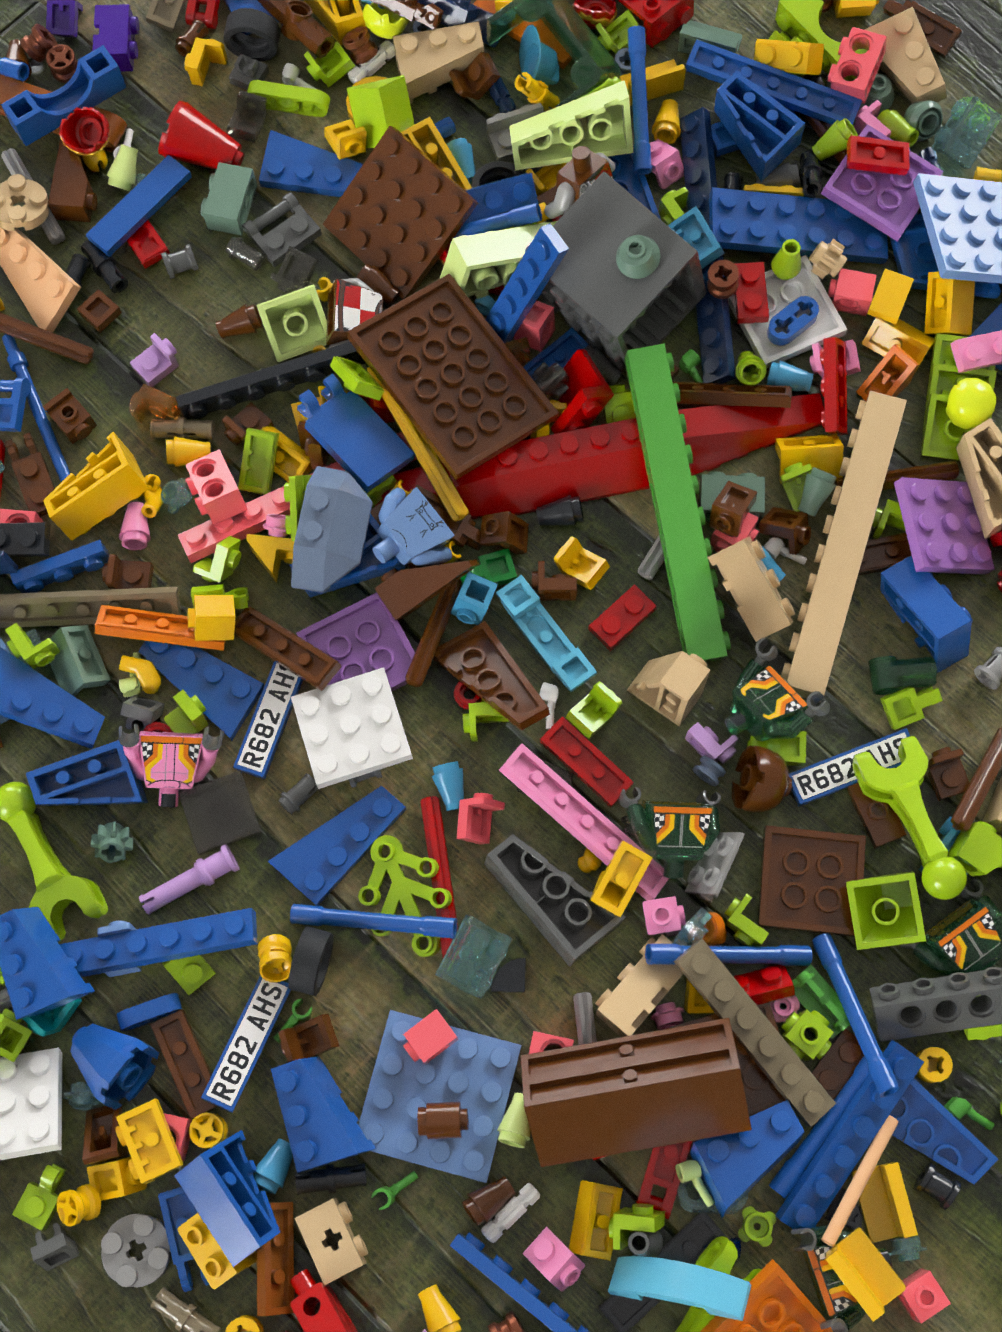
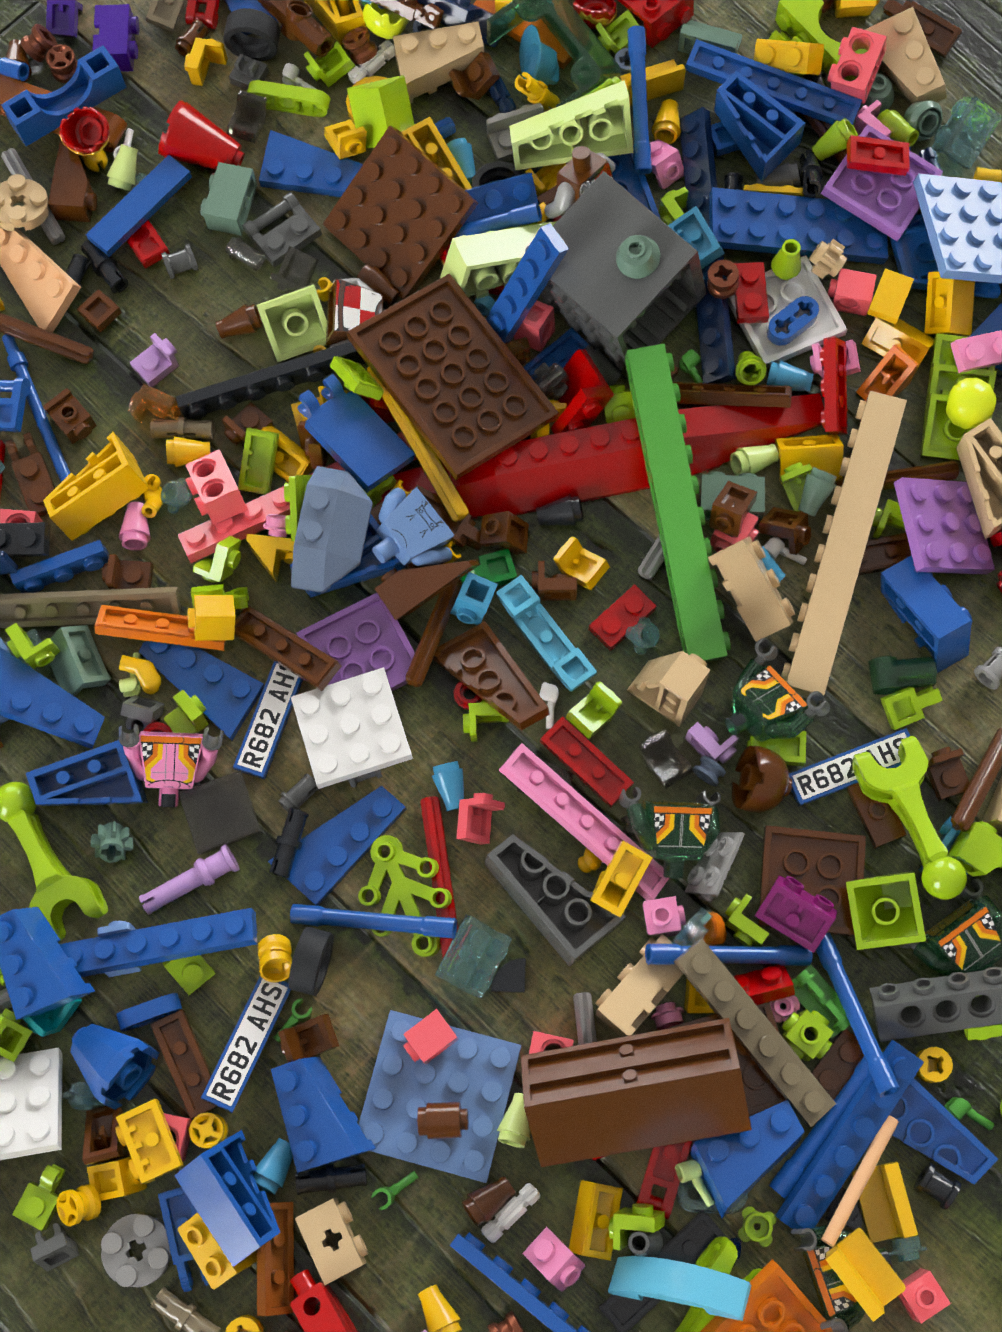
none -> black pin [269,808,309,878]
none -> clear light blue plate [626,617,659,655]
none -> clear smoke bracket [639,729,693,789]
none -> yellowish green cone [730,444,779,476]
none -> magenta bracket [755,875,837,953]

